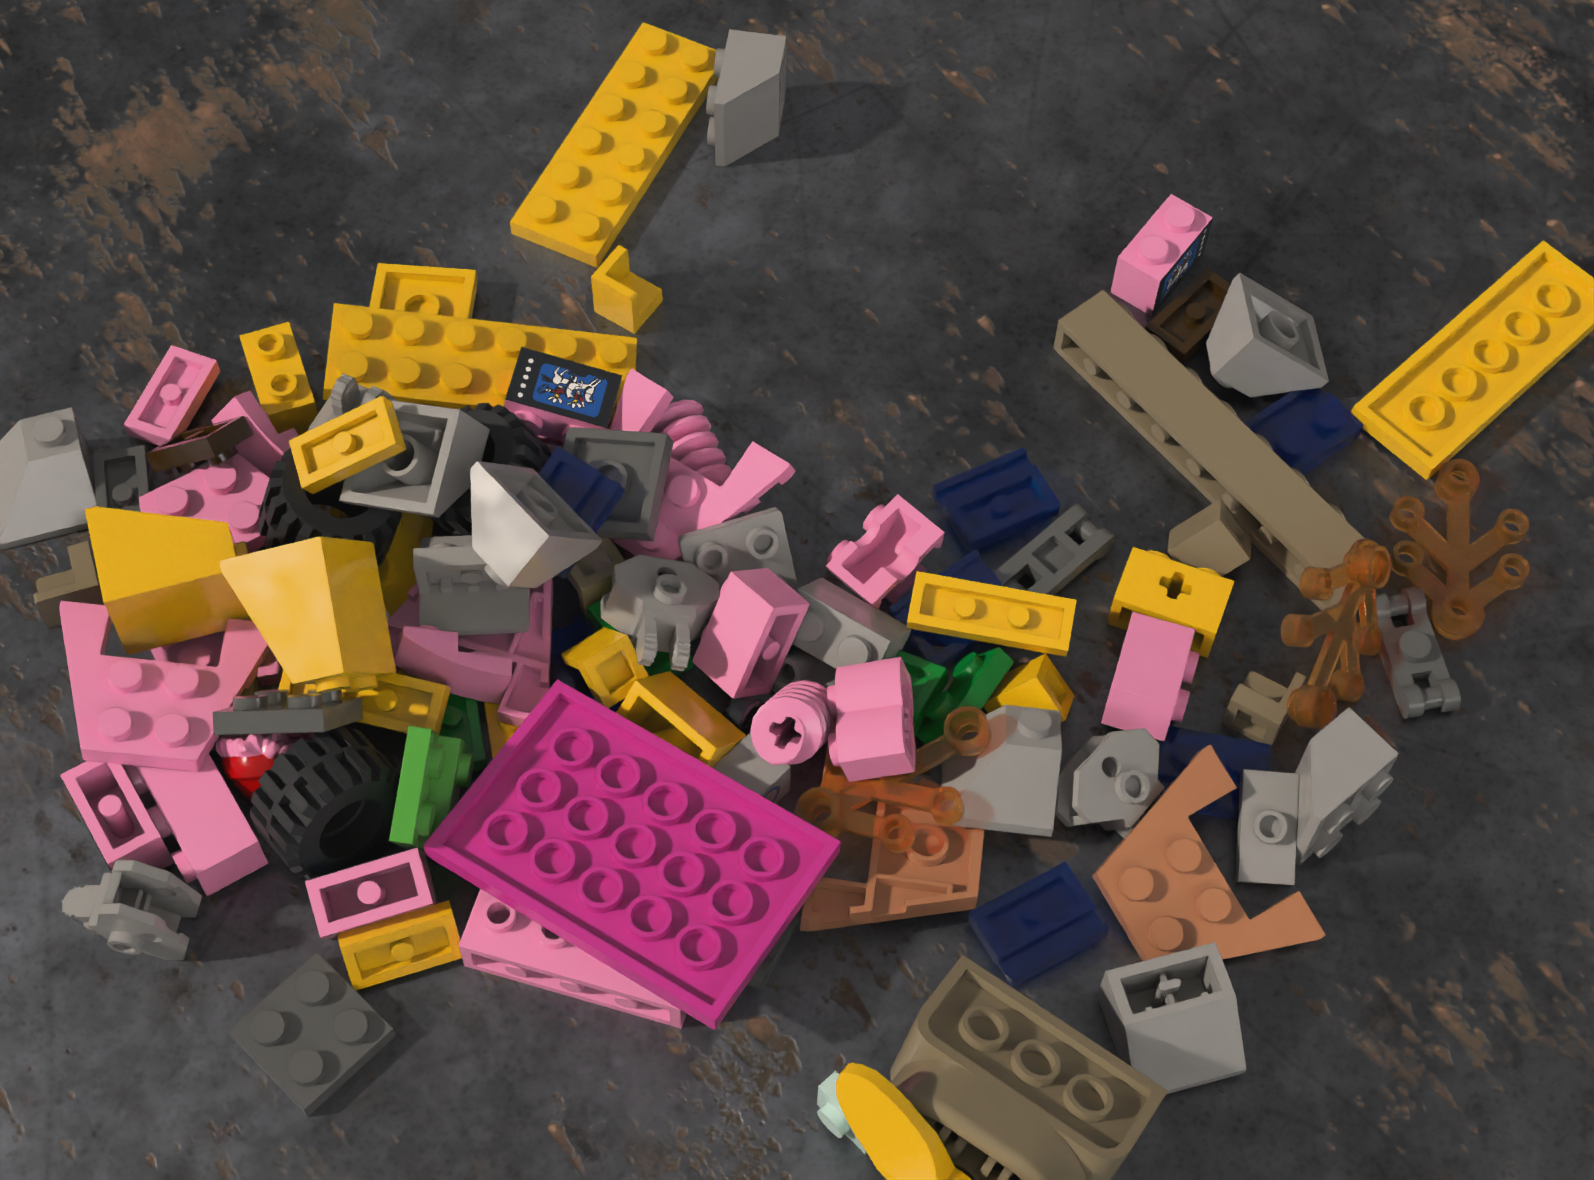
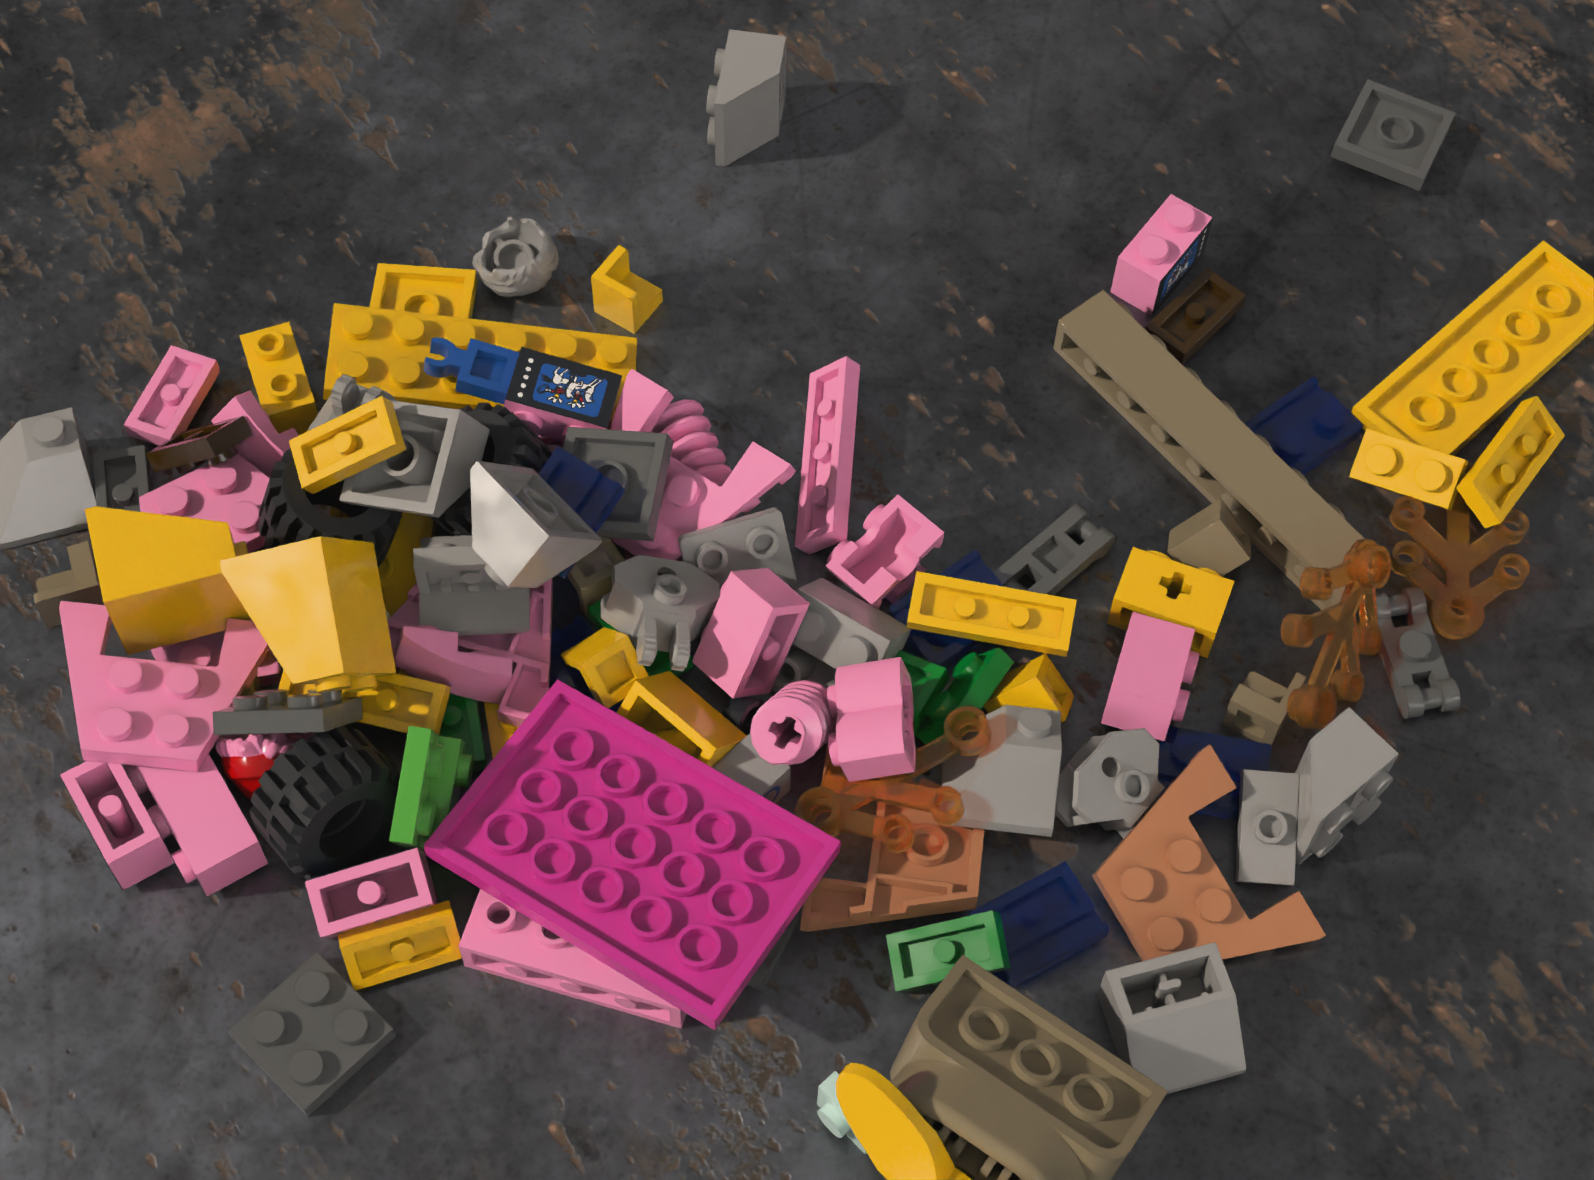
light grey hinge [61,860,202,960] -> none
yellow plate [510,22,718,268] -> none
clear blue plate [932,447,1060,554] -> none
light grey slope [1206,273,1329,397] -> none
none -> blue plate [423,337,520,405]
none -> light grey hair [472,216,559,297]
none -> bright pink plate [795,356,860,555]
none -> green plate [886,910,1011,993]
none -> dark grey plate [1330,79,1456,191]
none -> yellow plate [1349,428,1468,511]
none -> yellow plate [1456,396,1565,528]

